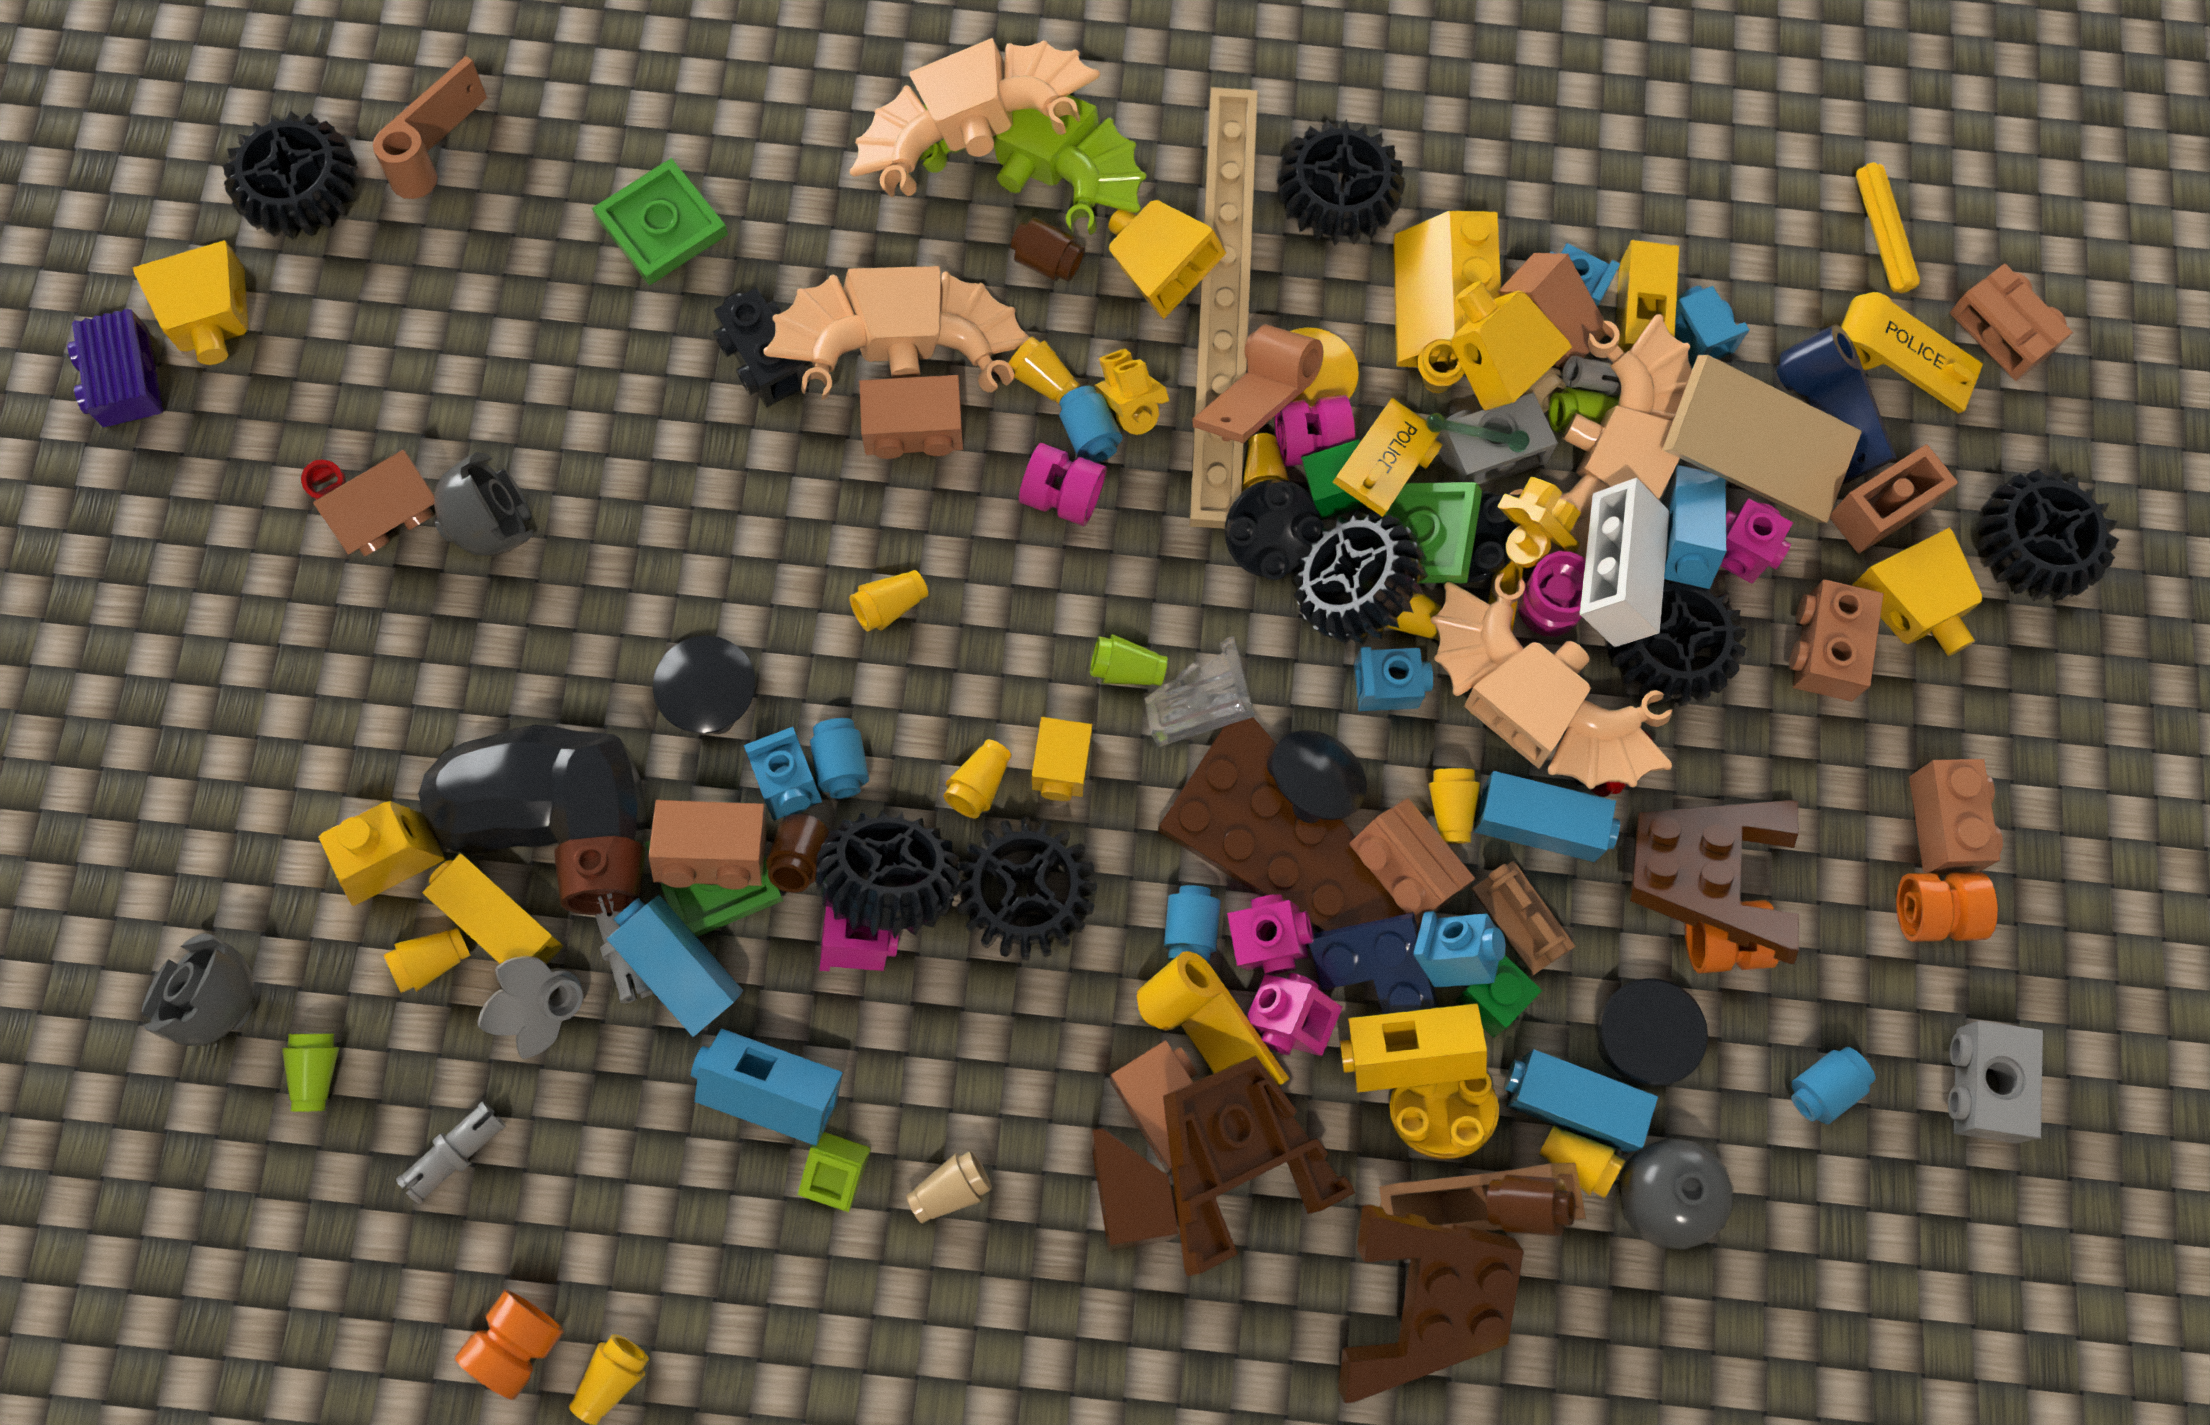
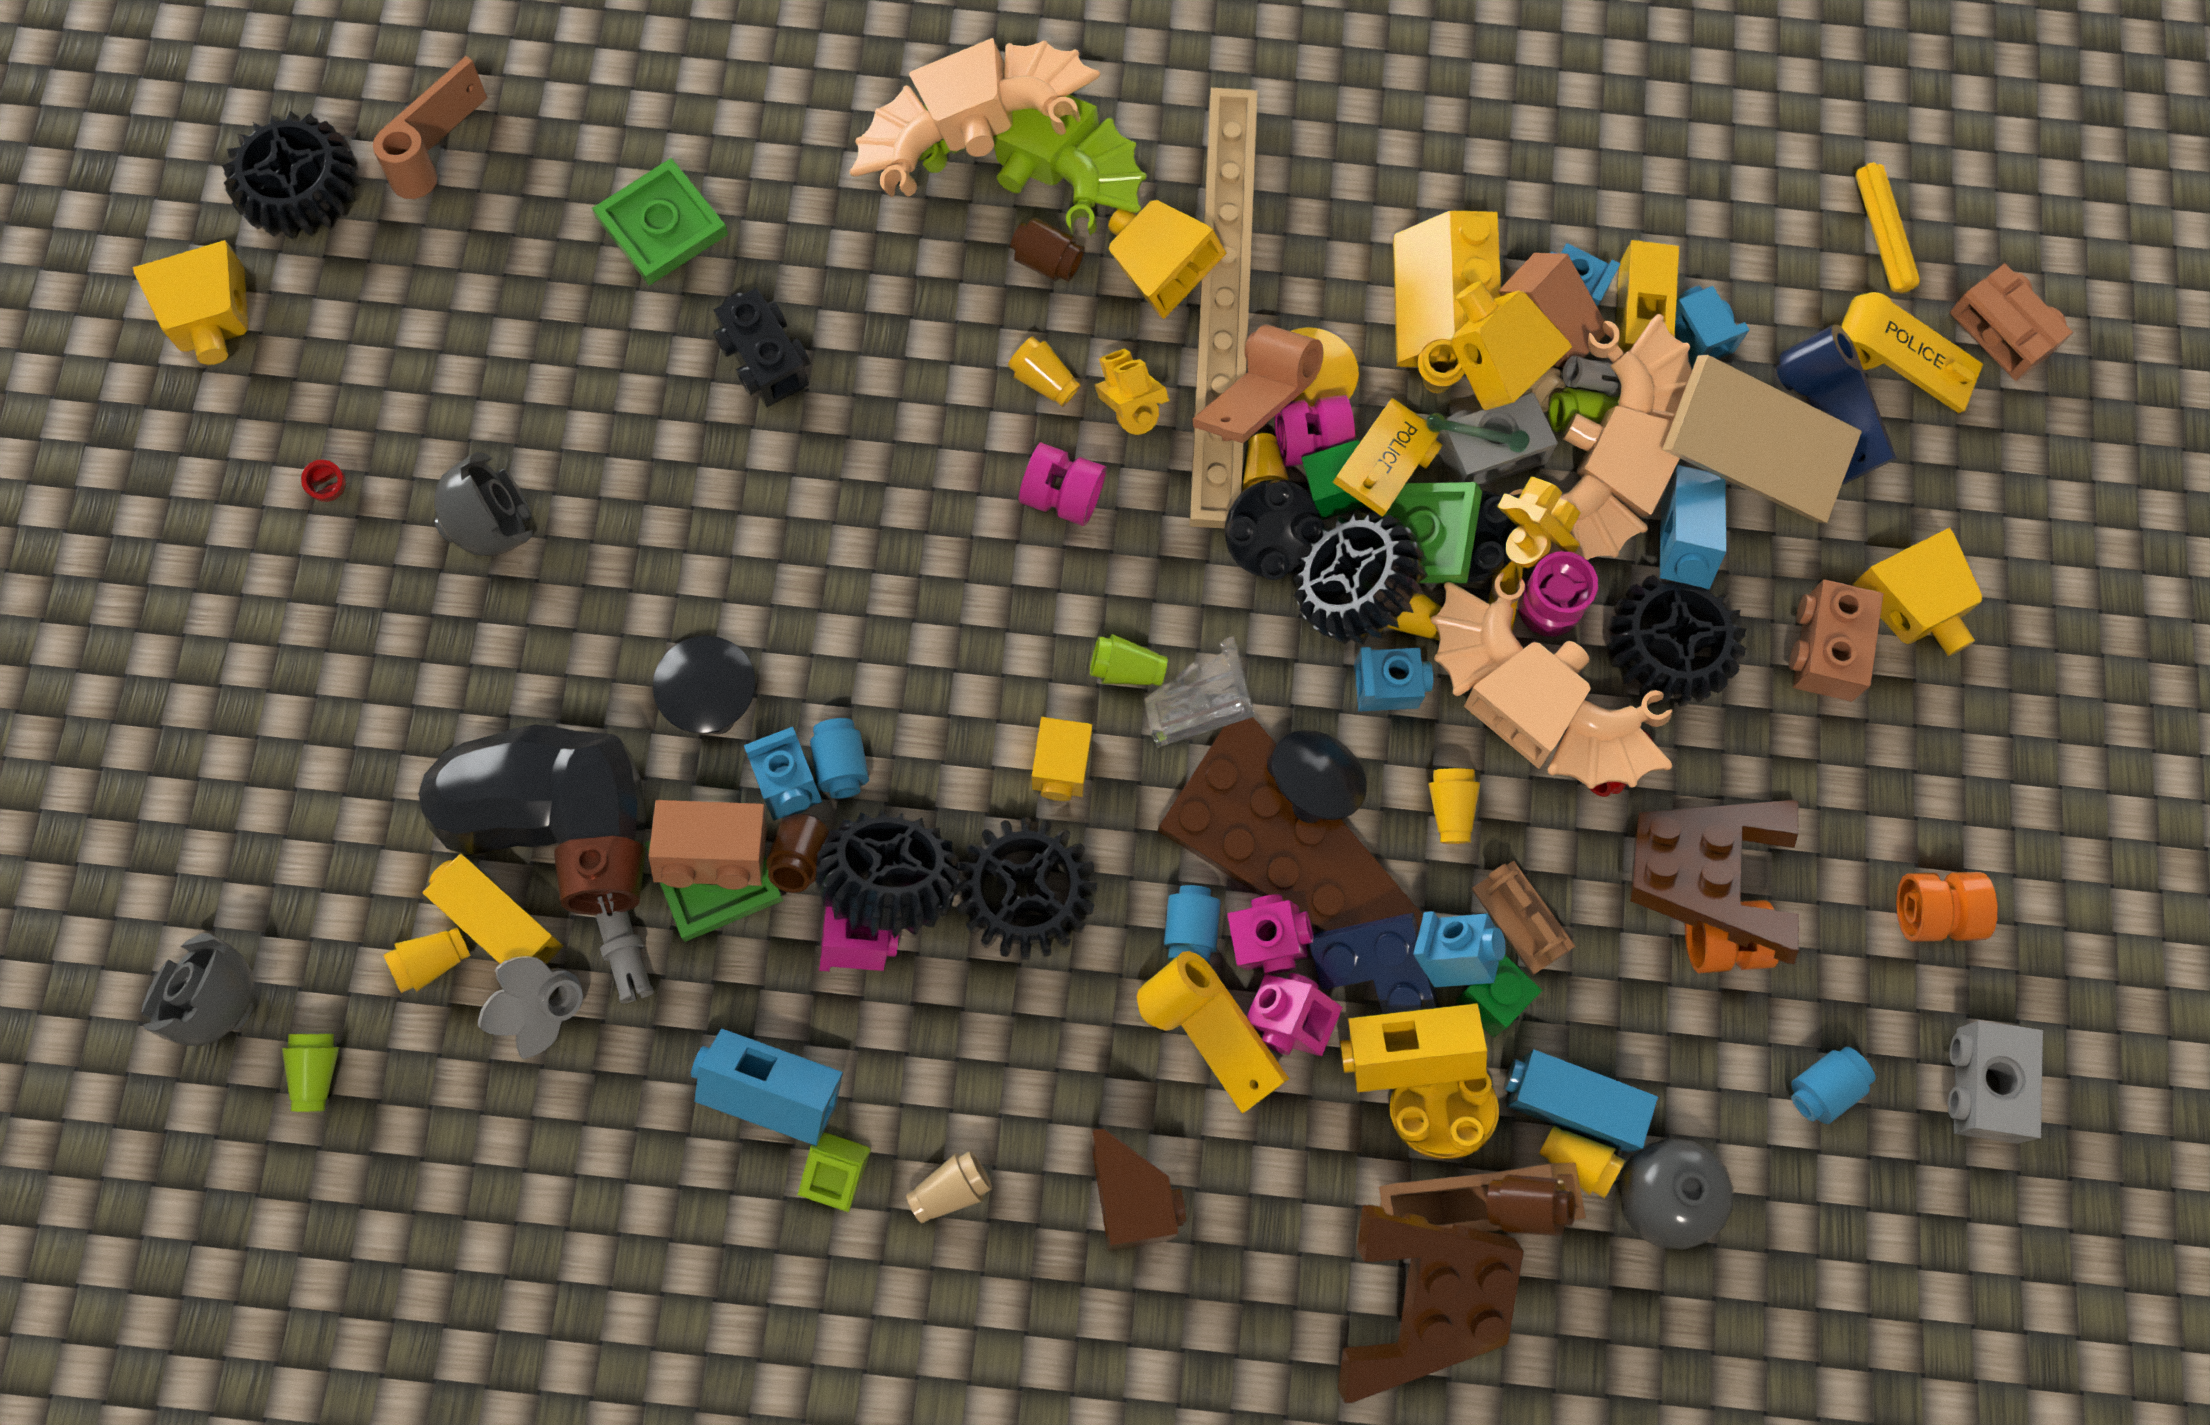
dark purple brick [67,308,164,428] -> none
nougat brick [313,449,435,557] -> none
yellow torso [319,801,446,906] -> none
light grey pin [396,1101,506,1204] -> none
orange wheel [454,1289,565,1400] -> none
yellow cone [569,1334,649,1425] -> none
dark azure brick [607,895,743,1037] -> none
light nougat torso [763,266,1030,400] -> none
yellow cone [849,570,928,632] -> none
nougat brick [859,375,963,459] -> none
yellow cone [943,739,1012,818] -> none
dark azure brick [1059,386,1123,463] -> none
nougat brick [1109,1040,1197,1174] -> none
reddish brown wing [1163,1056,1355,1277] -> none
black gear [1277,119,1405,246] -> none
nougat brick [1349,798,1475,925] -> none
dark azure brick [1474,771,1620,862] -> none
white brick [1580,477,1670,647] -> none
black tile [1597,978,1708,1087] -> none
dark pink brick [1720,498,1793,584] -> none
nougat brick [1829,444,1959,554] -> none
nougat brick [1909,759,2003,875] -> none
black gear [1974,469,2119,602] -> none

